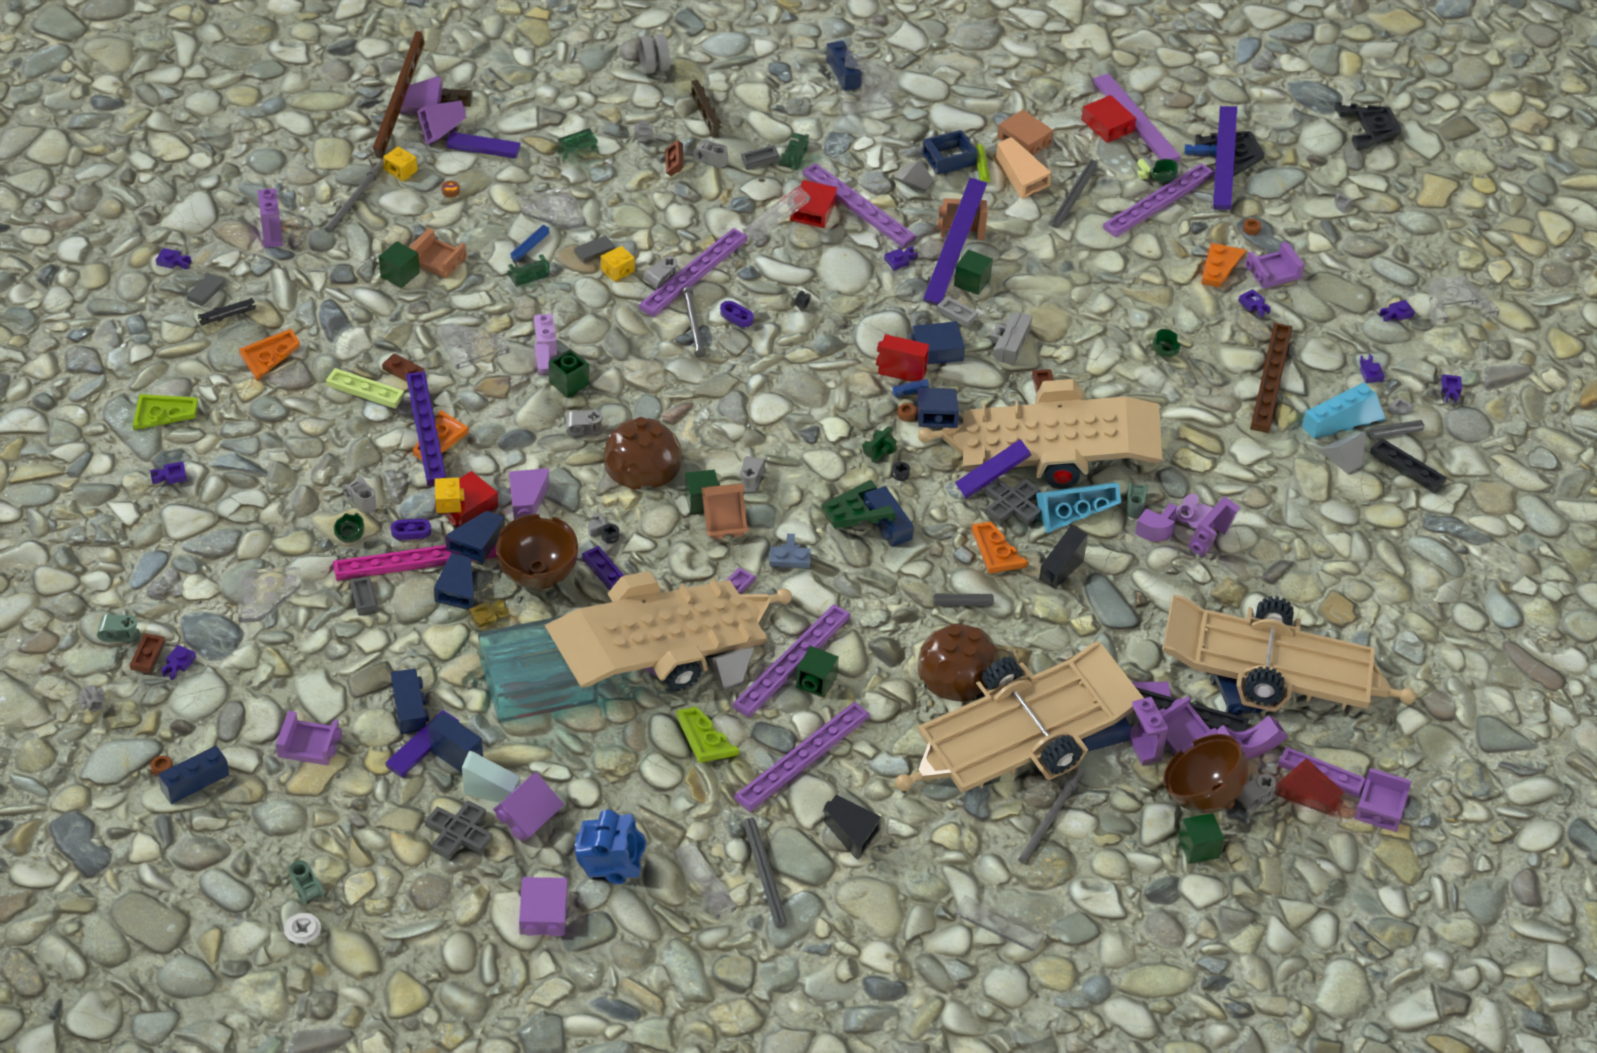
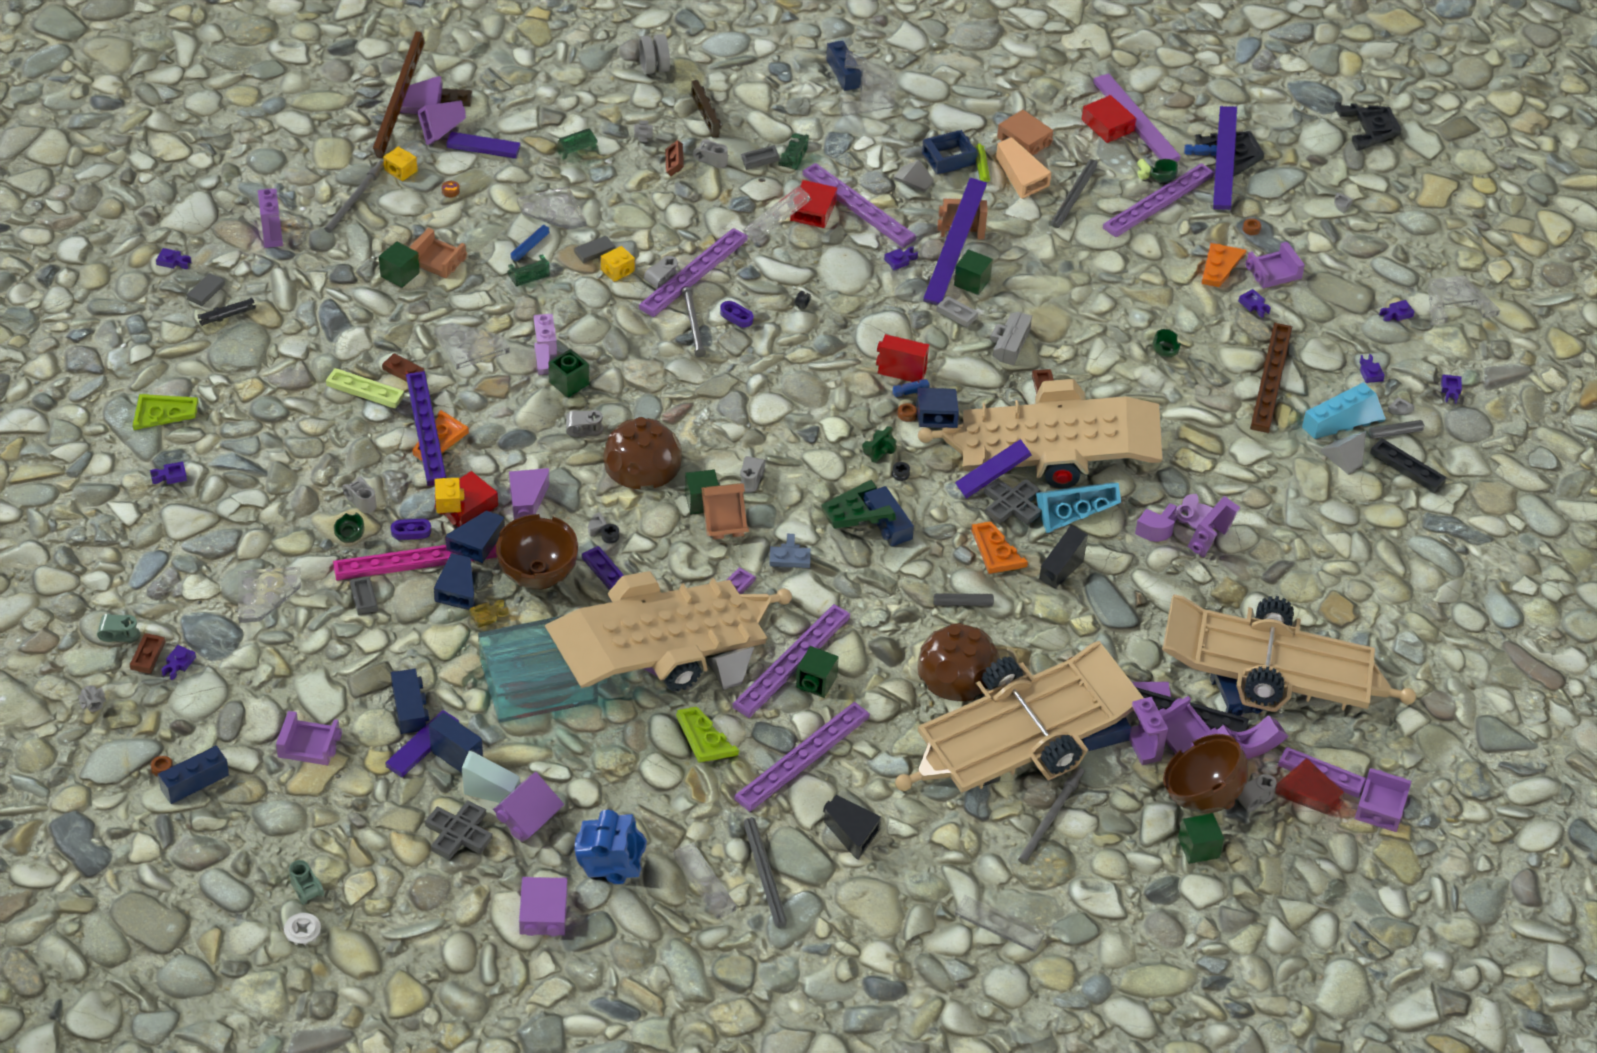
orange wing [239,329,300,381] -> none
dark blue brick [909,321,965,365] -> none
sand green piece [1125,481,1148,518] -> none

